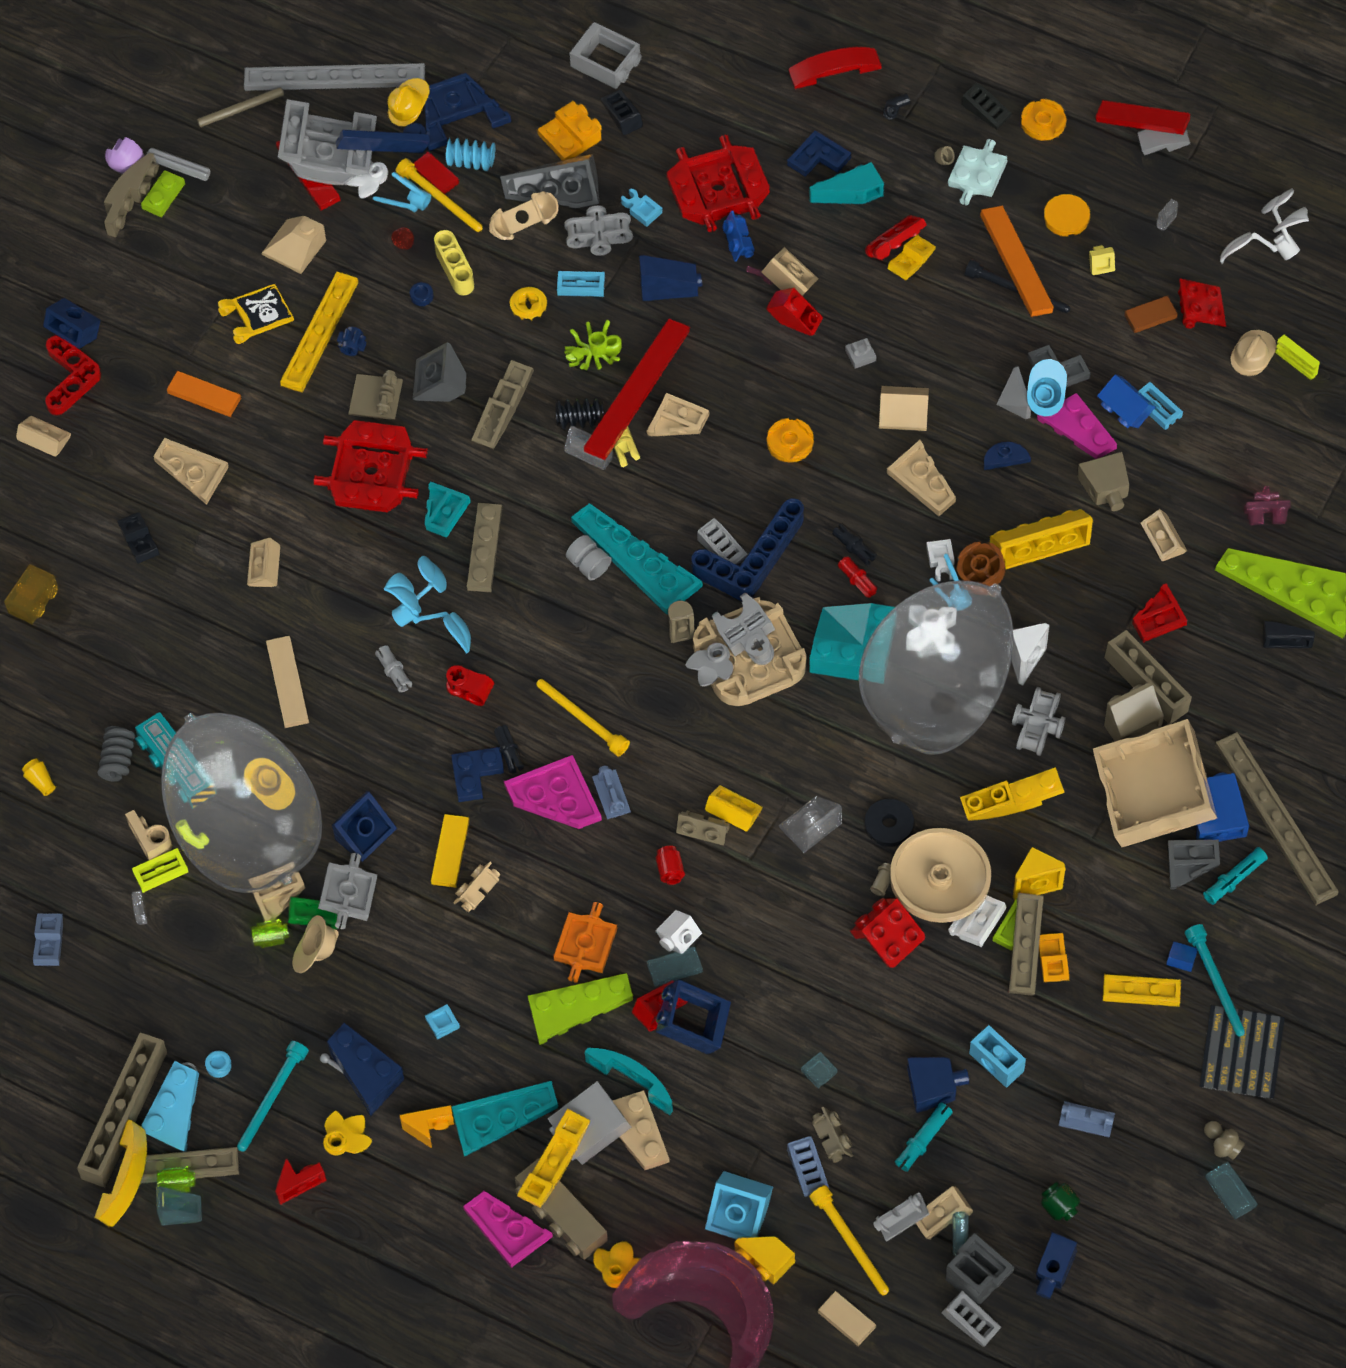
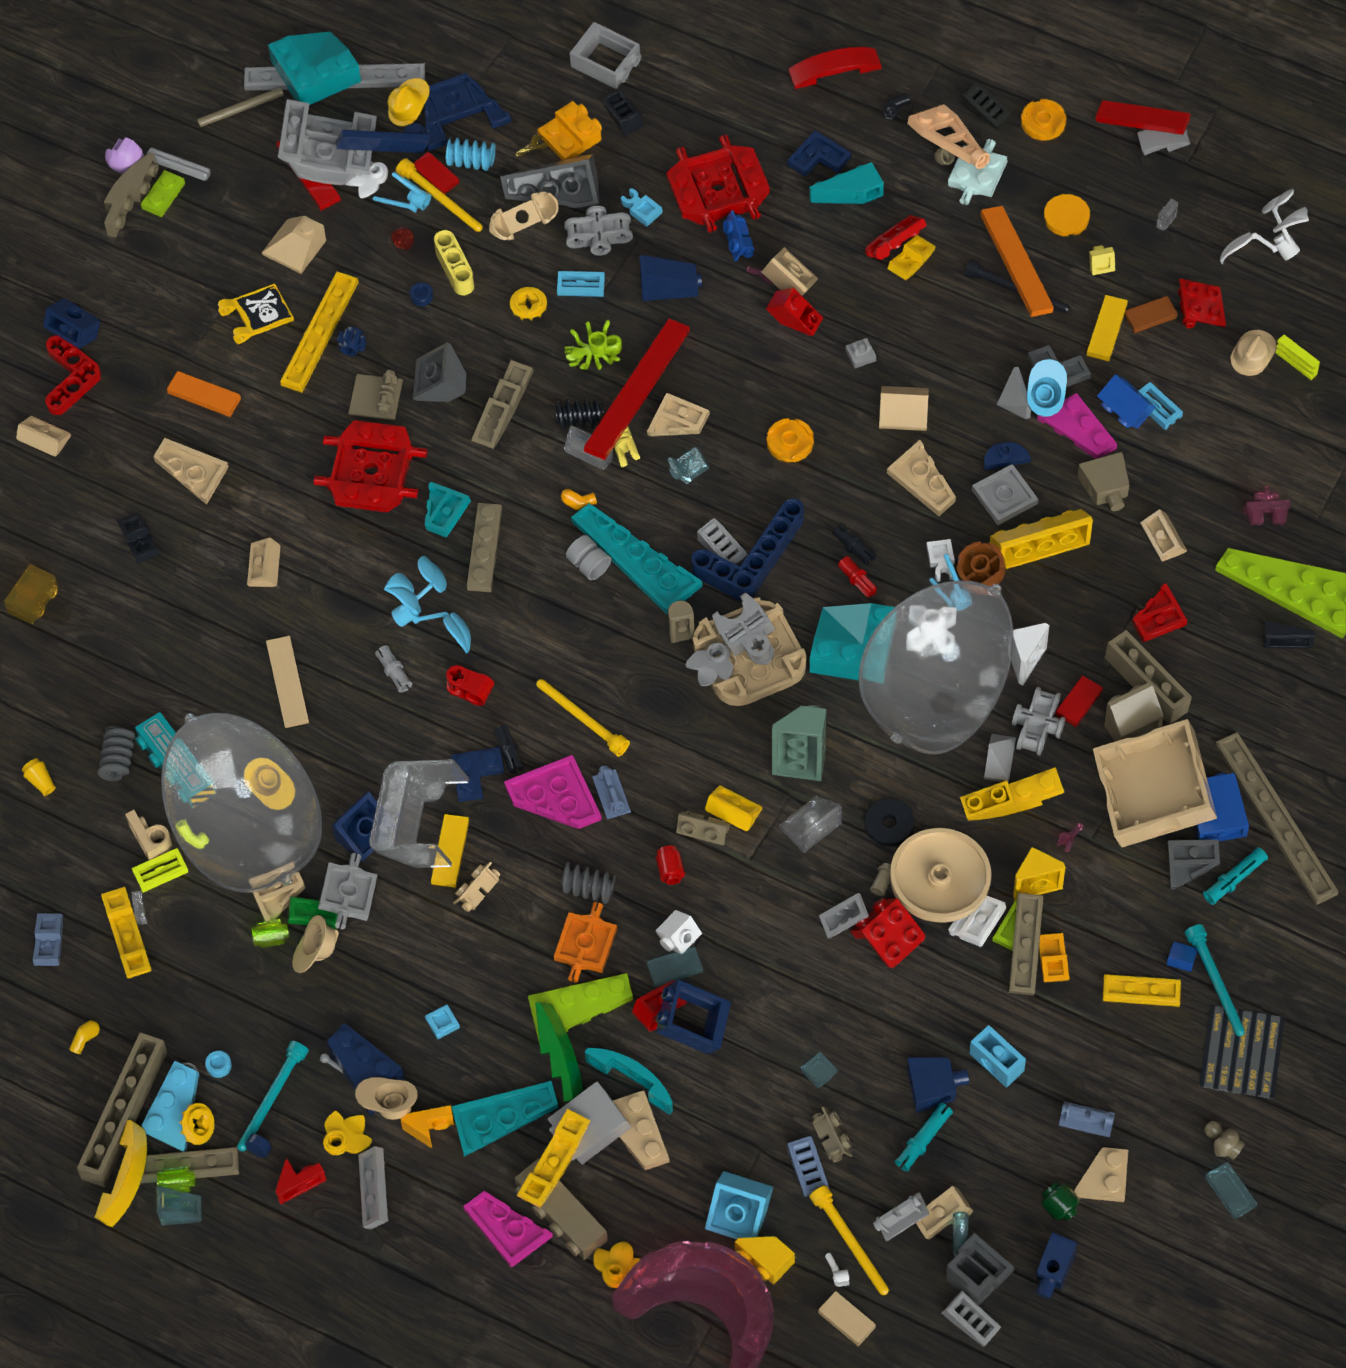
none -> yellow arm [69,1020,100,1054]
none -> yellow slope [101,887,152,979]
none -> yellow gear [179,1103,214,1145]
none -> dark blue tile [245,1134,272,1158]
none -> teal slope [268,32,361,105]
none -> tan piece [355,1077,417,1120]
none -> light grey plate [358,1146,388,1230]
none -> clear windscreen [369,759,469,868]
none -> clear yellow hand [516,135,548,157]
none -> green slope [535,1002,583,1102]
none -> light orange arm [561,489,597,510]
none -> dark grey piece [561,862,616,904]
none -> clear light blue bracket [667,447,710,484]
none -> sand green slope [772,705,826,781]
none -> light grey slope [819,893,869,938]
none -> white hand [825,1253,849,1287]
none -> light nougat plate [907,104,990,169]
none -> light grey plate [972,464,1038,525]
none -> light grey slope [984,734,1016,783]
none -> red tile [1056,676,1103,727]
none -> clear pink hand [1056,823,1084,852]
none -> tan wing [1074,1147,1128,1202]
none -> yellow tile [1087,295,1128,361]

